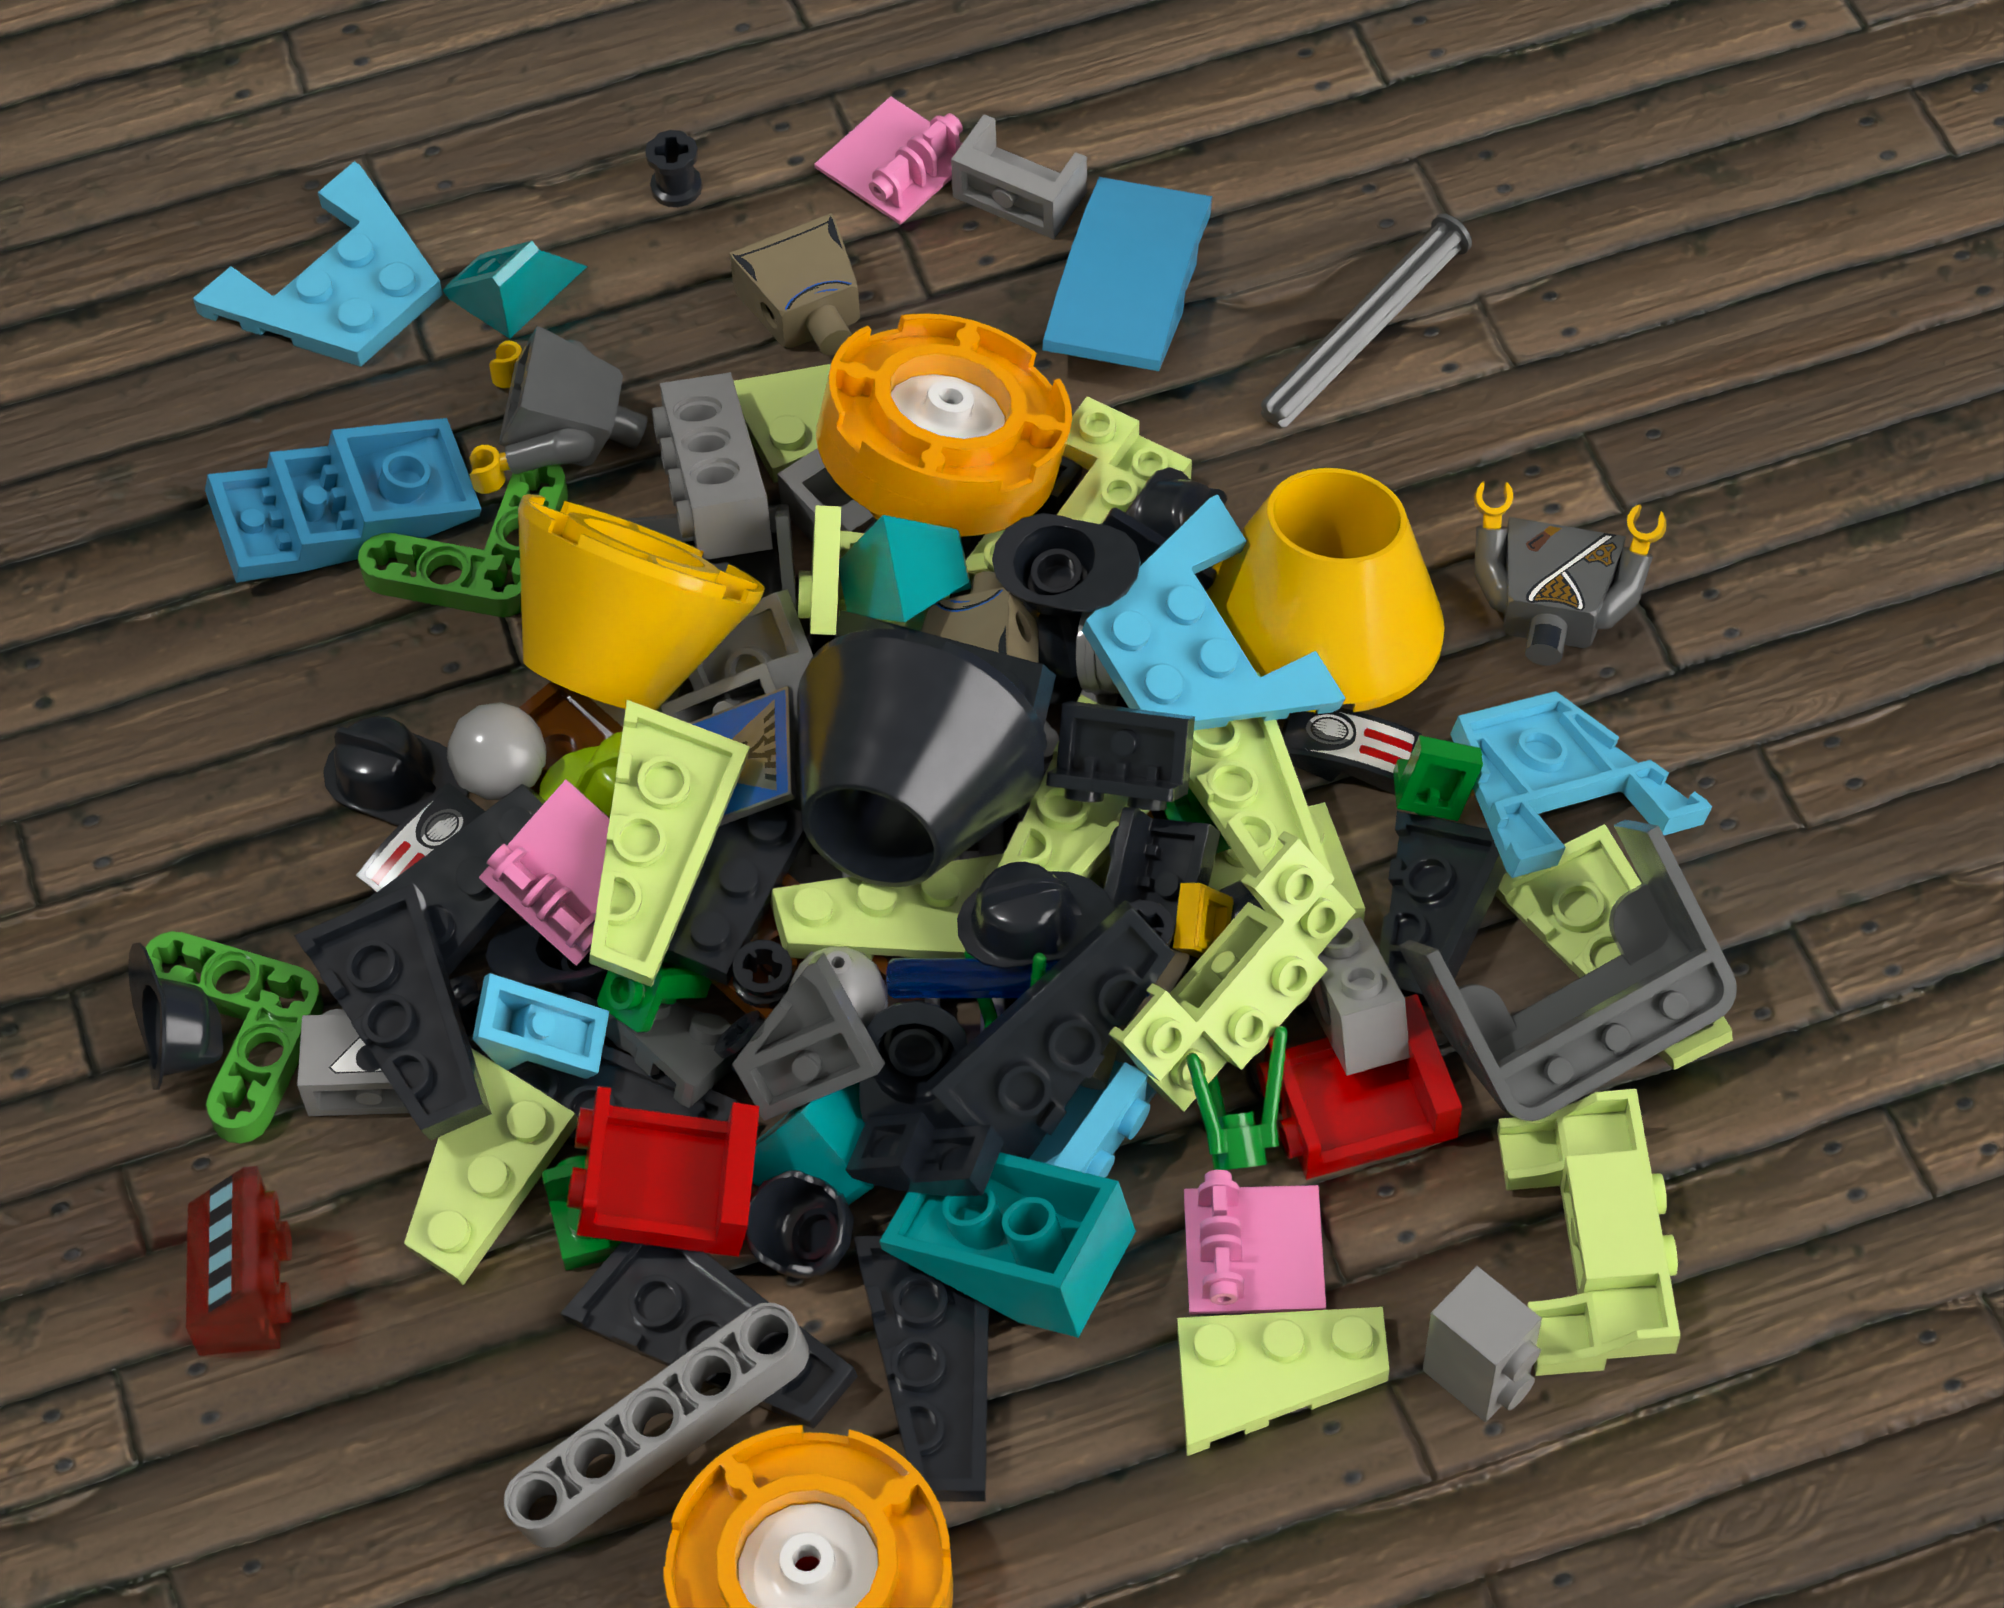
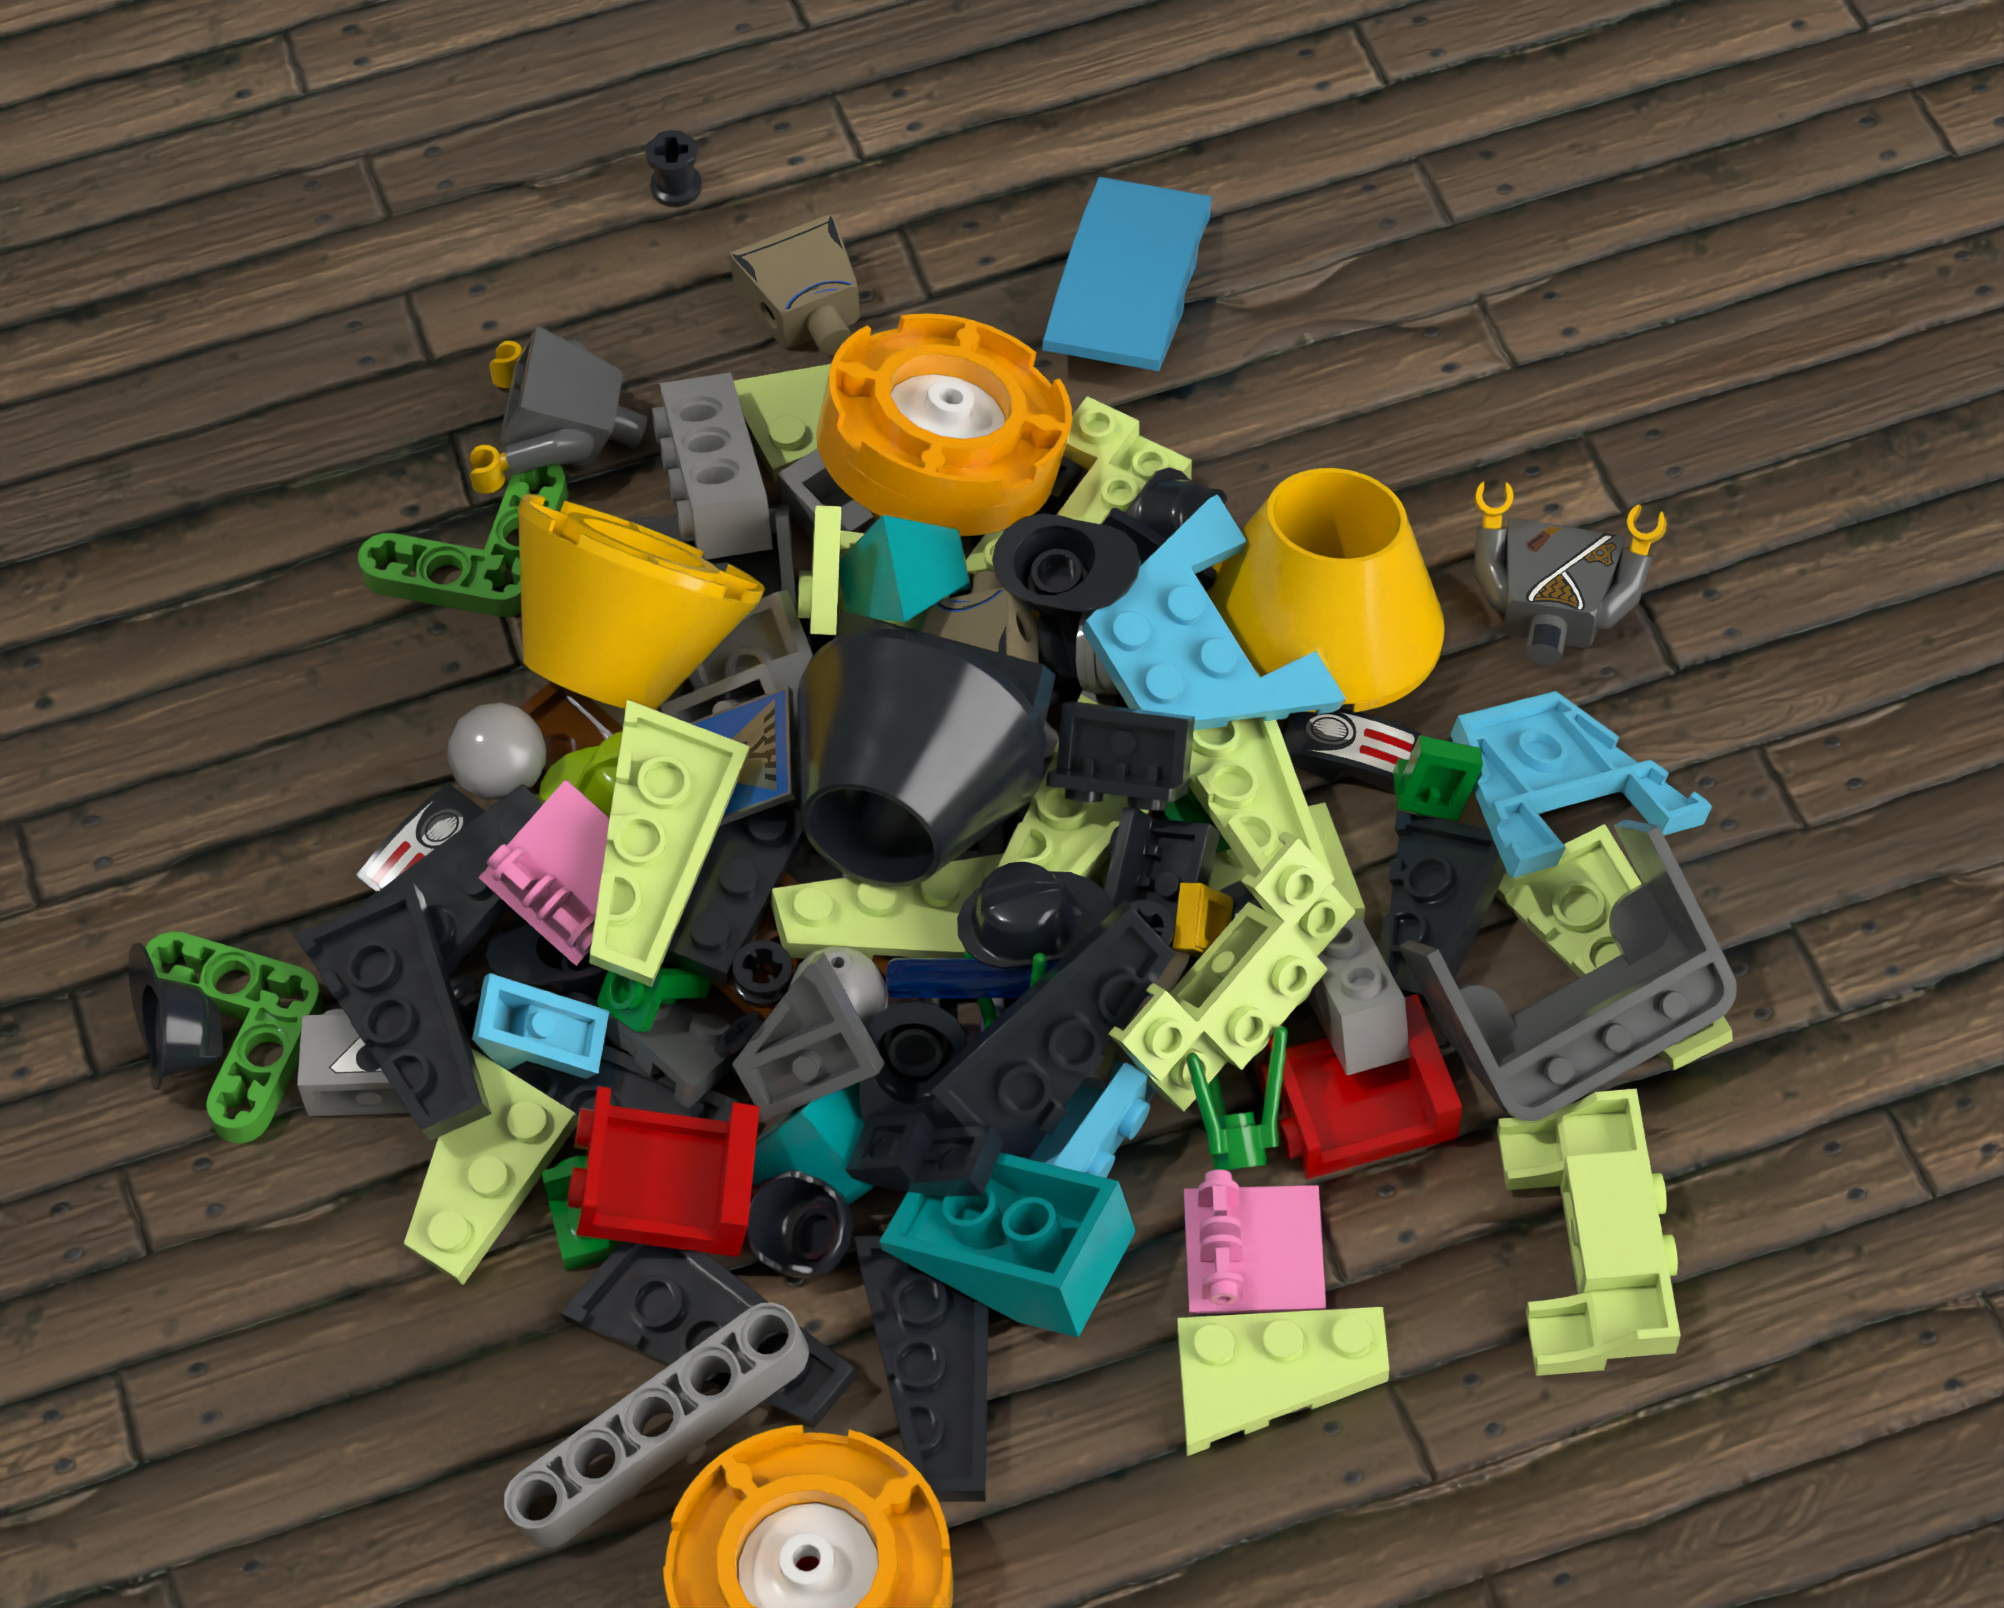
clear red slope [186,1166,292,1356] -> none
medium azure wing [193,161,443,367] -> none
dark azure slope [205,418,482,583] -> none
black piece [323,716,469,826] -> none
teal slope [442,241,587,339] -> none
bright pink hinge [814,96,963,225] -> none
light grey panel [951,114,1087,240] -> none
axle [1261,214,1472,429] -> none
light grey brick [1423,1266,1542,1423] -> none

